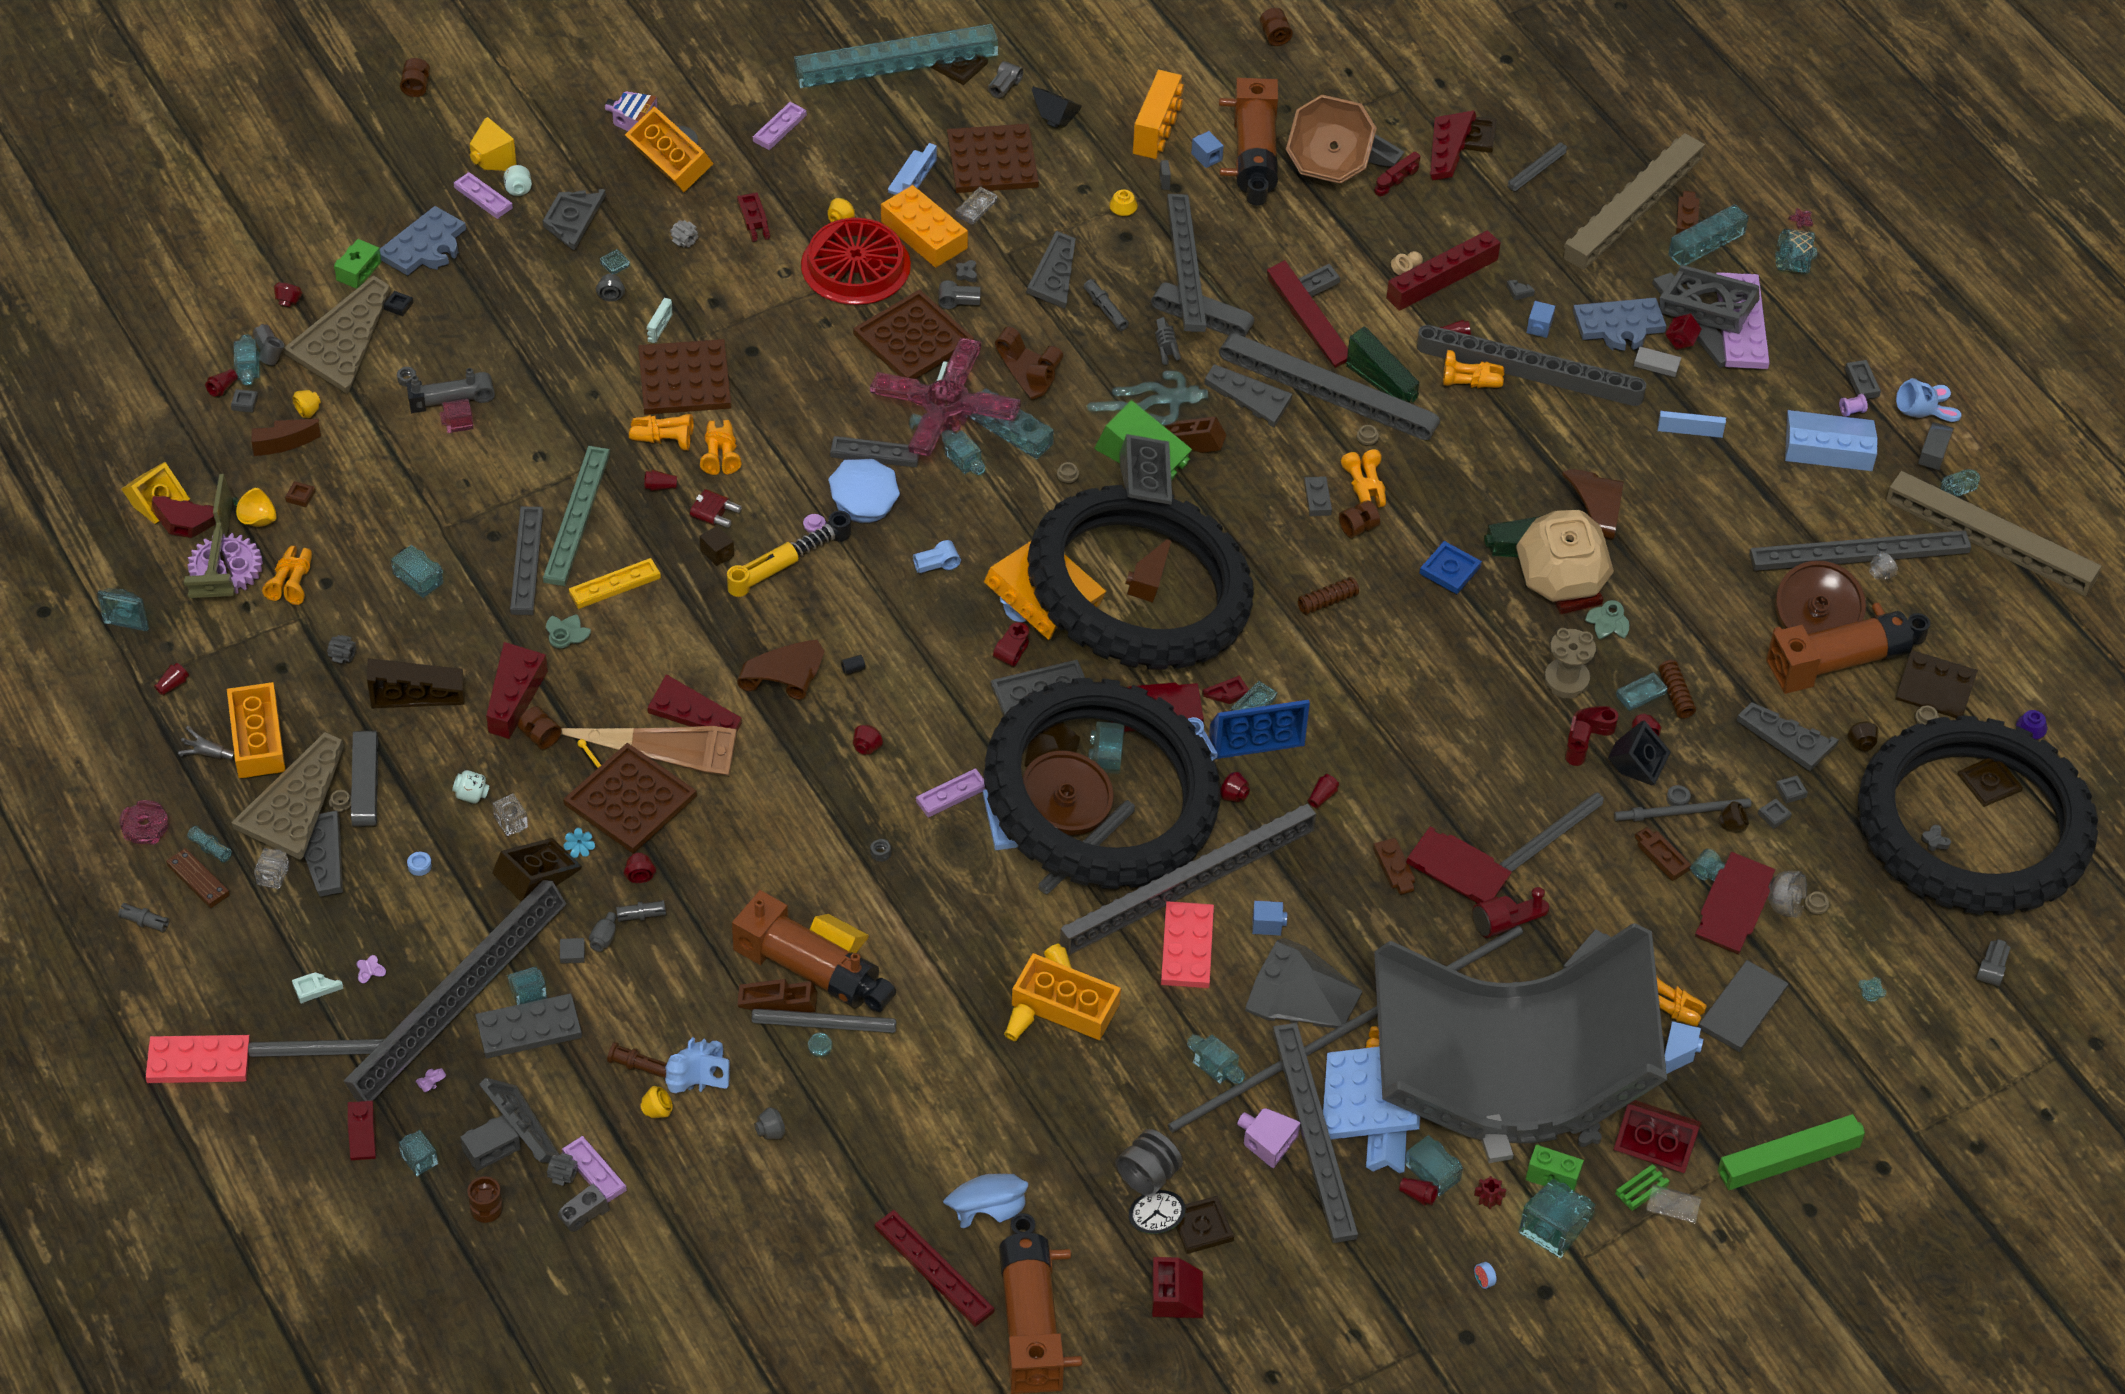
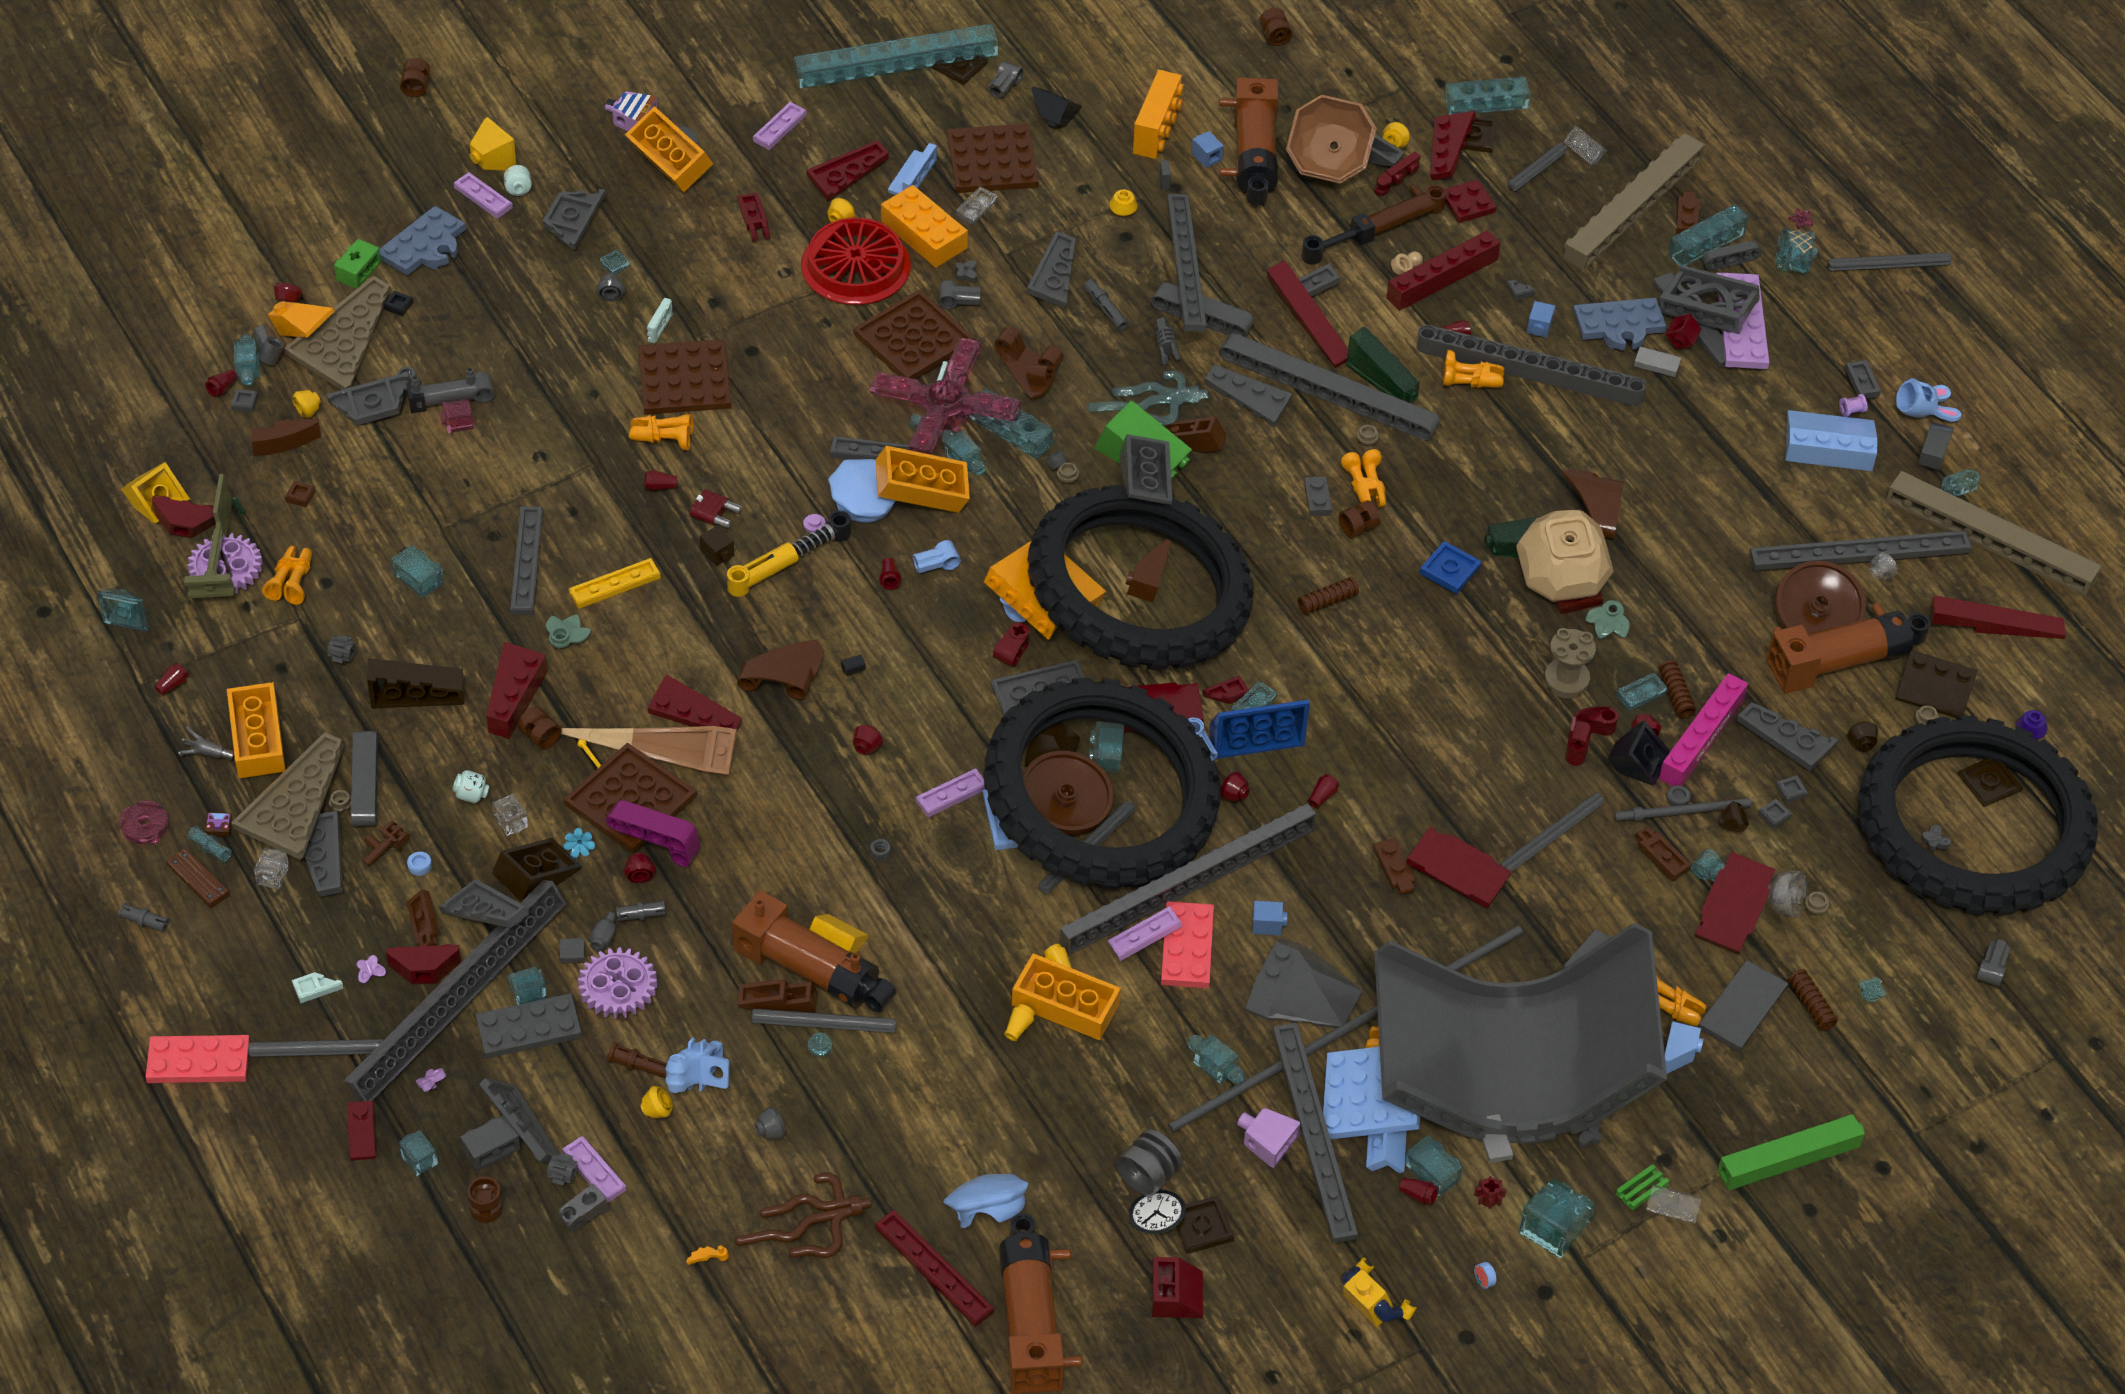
yellow helmet [236,488,276,527] -> none
sand green tile [543,446,610,586] -> none
light grey gear [670,220,698,247] -> none
light orange piece [700,420,742,475] -> none
dark red piece [1473,887,1549,938] -> none
bright green brick [1526,1145,1584,1196] -> none
dark red slope [1614,1100,1702,1173] -> none
light blue tile [1657,411,1726,438] -> none
none -> reddish brown tile [205,812,232,837]
none -> light orange slope [268,301,335,337]
none -> dark grey wing [326,372,410,426]
none -> reddish brown arm [362,821,410,867]
none -> dark red slope [386,944,461,985]
none -> reddish brown hinge [407,889,439,946]
none -> dark grey wing [439,879,529,928]
none -> lavender gear [578,947,657,1019]
none -> magenta beam [606,800,701,867]
none -> light orange piece [686,1246,729,1265]
none -> reddish brown plant [734,1173,871,1258]
none -> dark red wing [807,140,889,201]
none -> light orange brick [875,446,970,513]
none -> dark red cone [879,558,901,590]
none -> dark grey axle [1046,450,1067,470]
none -> lavender tile [1108,906,1182,961]
none -> piece [1301,184,1446,265]
none -> torso [1341,1258,1417,1328]
none -> yellow cone [1383,122,1410,149]
none -> clear light blue brick [1444,77,1531,115]
none -> dark red plate [1445,179,1496,223]
none -> clear plate [1563,125,1607,167]
none -> dark pink brick [1659,673,1748,786]
none -> dark grey beam [1702,241,1762,271]
none -> reddish brown piece [1788,969,1838,1031]
none -> dark grey axle [1828,253,1951,271]
none -> dark red slope [1930,595,2066,639]

